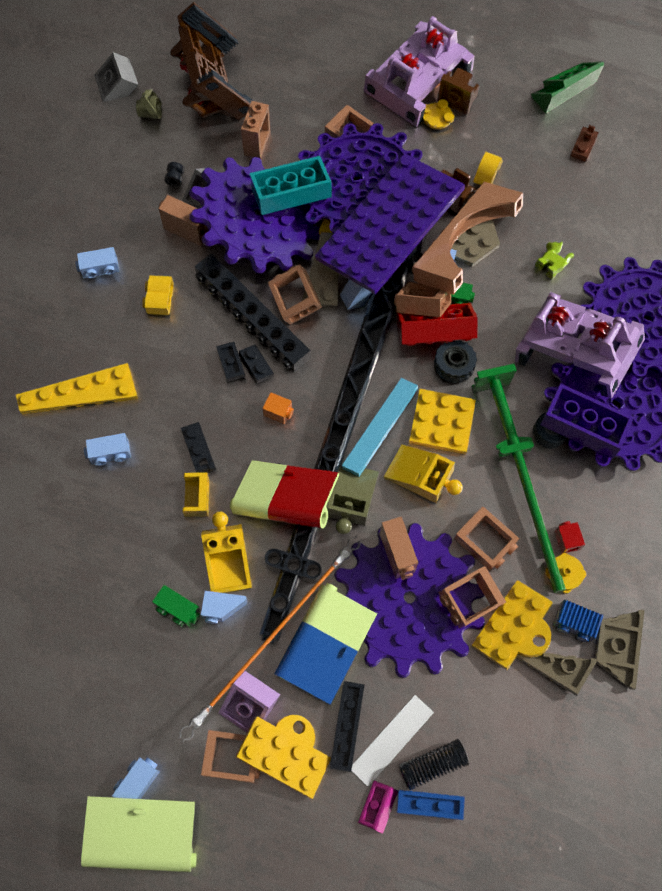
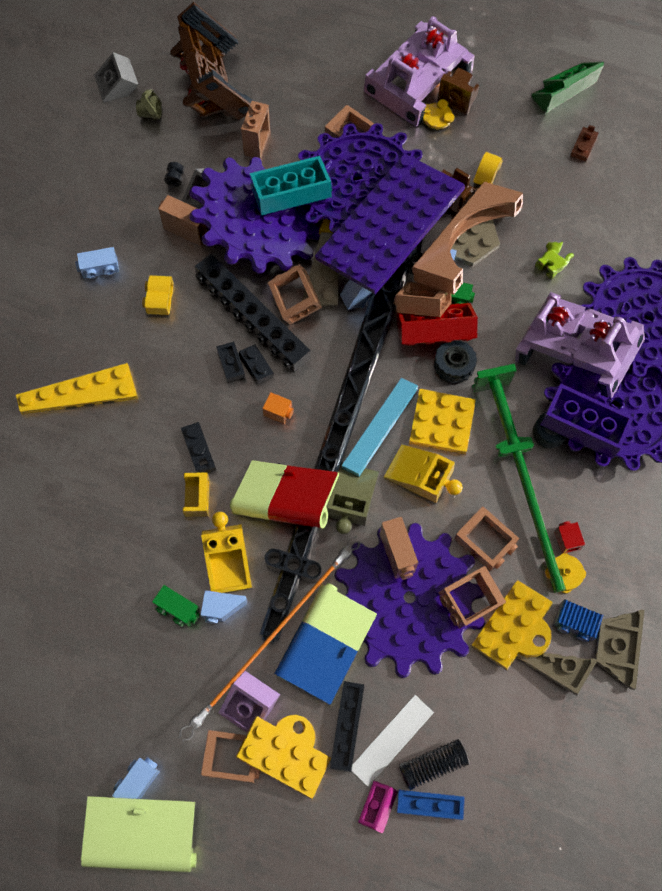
light blue brick [84,433,131,466] -> none

